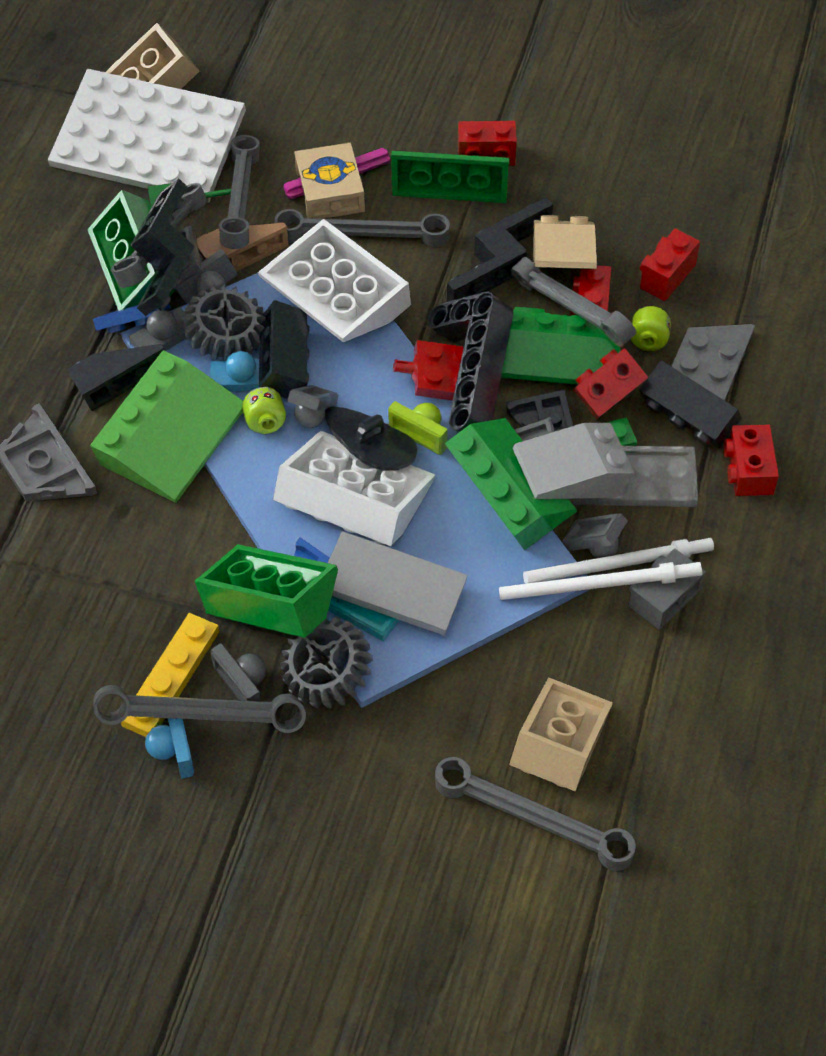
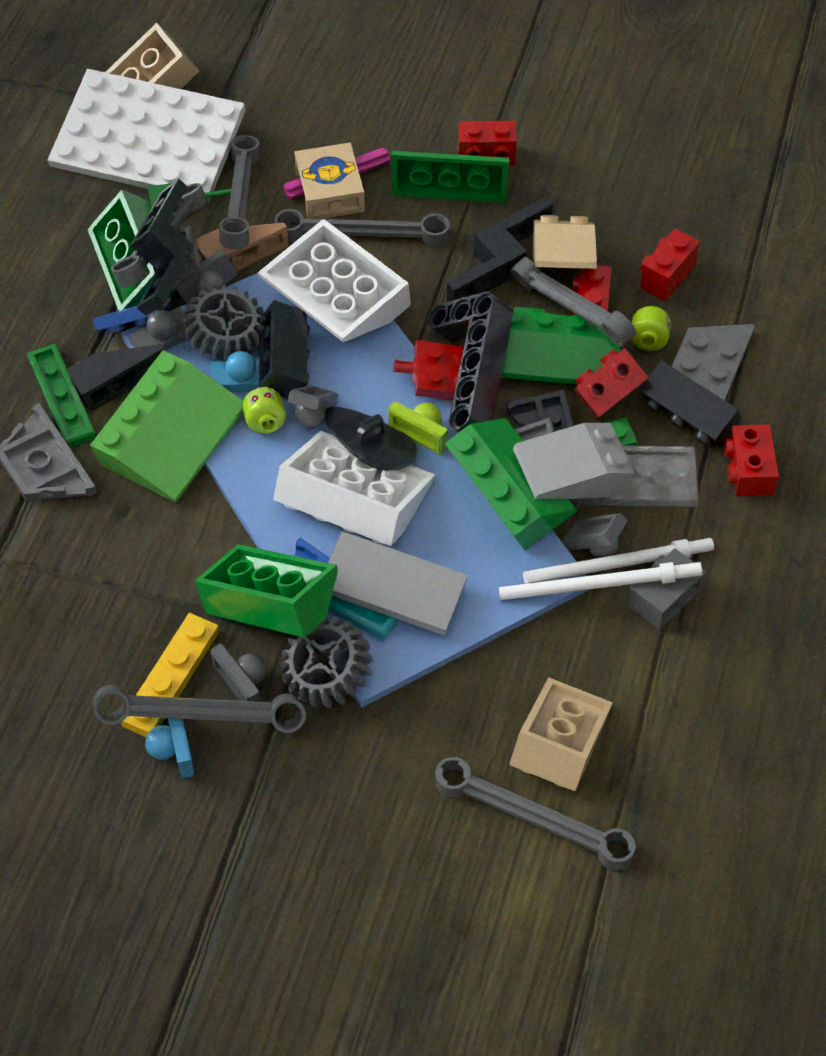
none -> green tile [27,343,96,448]

